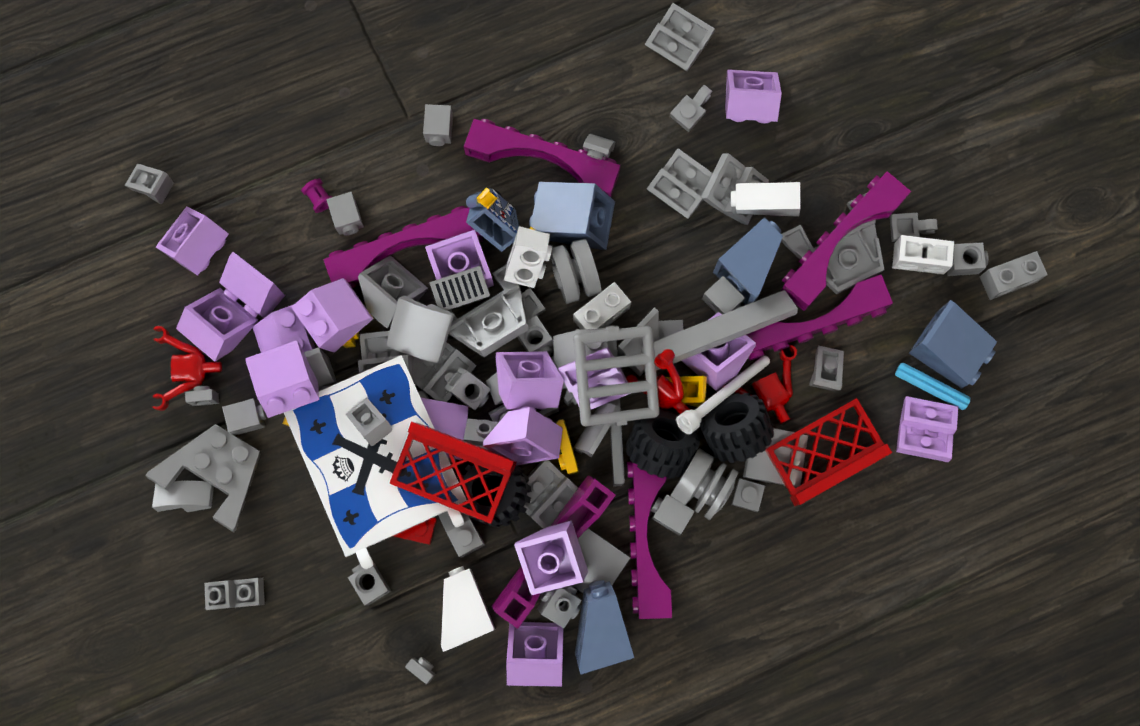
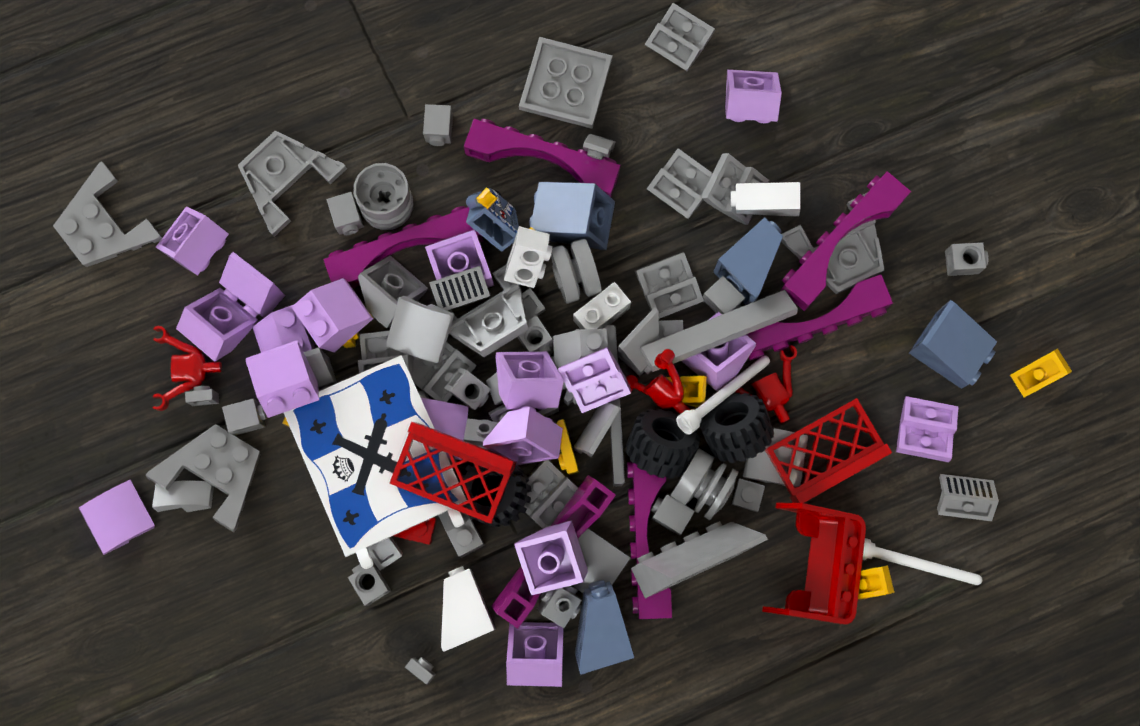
light grey slope [125,164,174,204] -> none
light grey slope [204,578,265,610] -> none
magenta bush [301,178,332,213] -> none
light grey slope [345,398,392,446] -> none
light grey bar [573,326,659,427] -> none
light grey plate [670,85,712,132] -> none
light grey slope [809,345,844,391] -> none
light grey plate [890,213,938,242] -> none
white brick [892,235,954,275] -> none
medium azure axle [895,363,971,410] -> none
light grey brick [980,251,1048,300] -> none
none -> light grey wing [53,161,162,267]
none -> lavender slope [79,480,155,555]
none -> light grey wing [238,131,347,237]
none -> light grey wheel [354,163,413,230]
none -> light grey plate [367,537,403,571]
none -> light grey plate [519,37,612,129]
none -> light grey slope [631,521,768,598]
none -> light grey slope [635,252,704,319]
none -> red windscreen [762,503,866,625]
none -> yellow slope [858,565,894,599]
none -> white piece [863,538,983,585]
none -> light grey panel [937,474,999,521]
none -> yellow slope [1010,349,1072,397]

